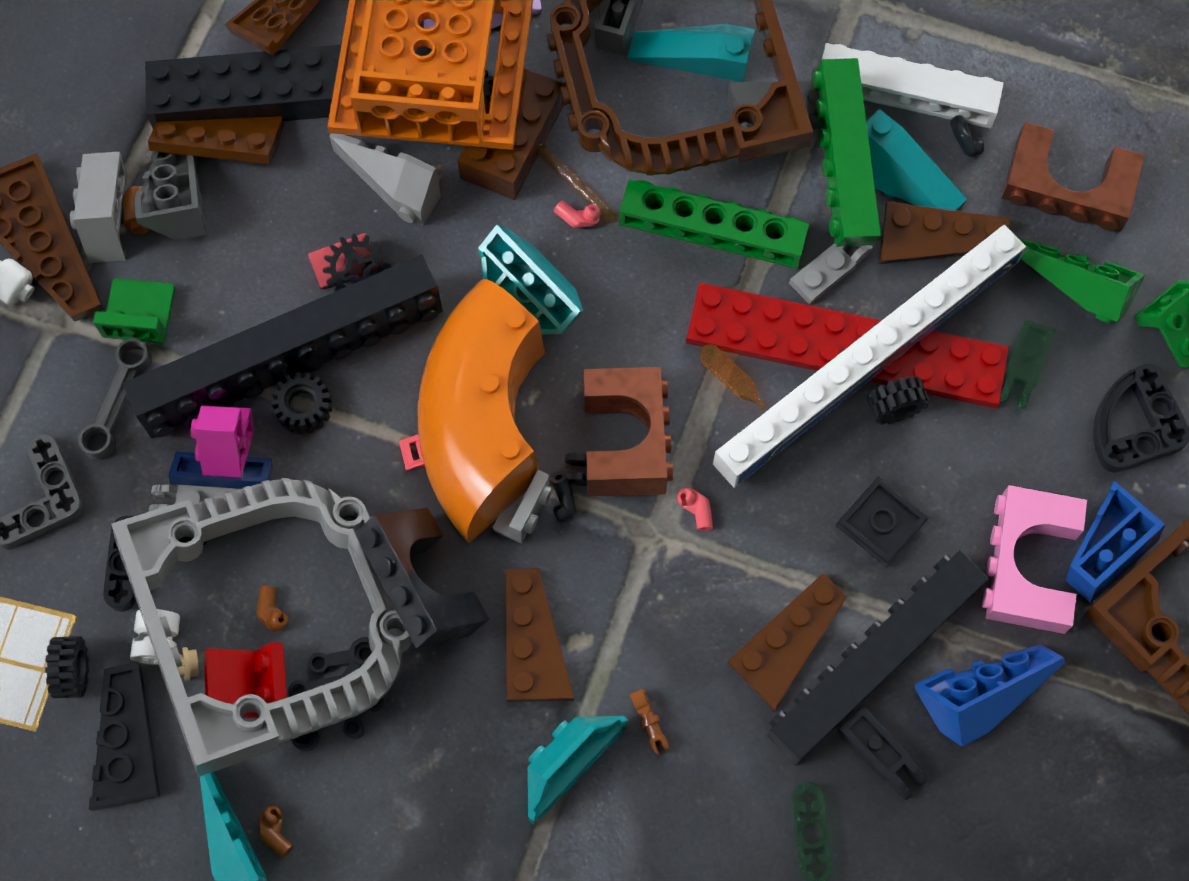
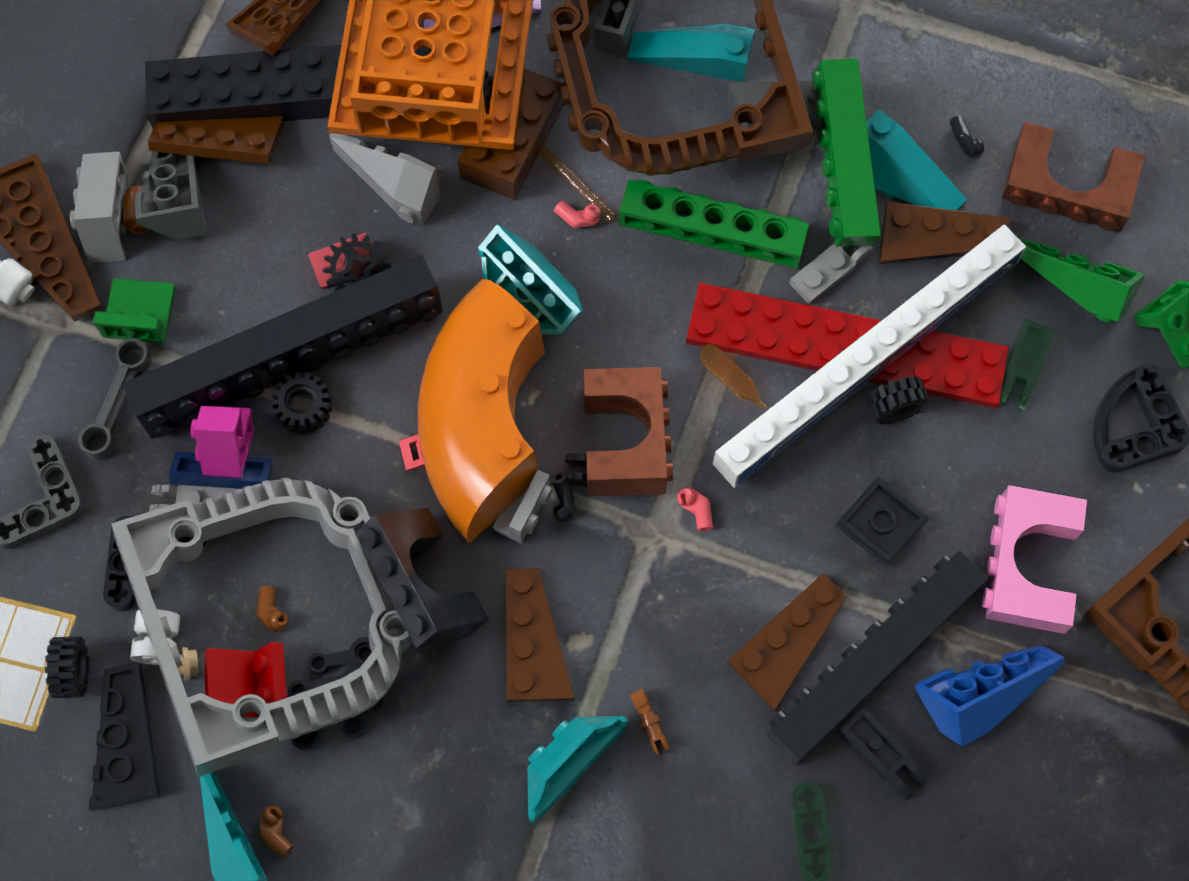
white brick [822,43,1004,129] -> none
blue wedge [1065,481,1165,603] -> none

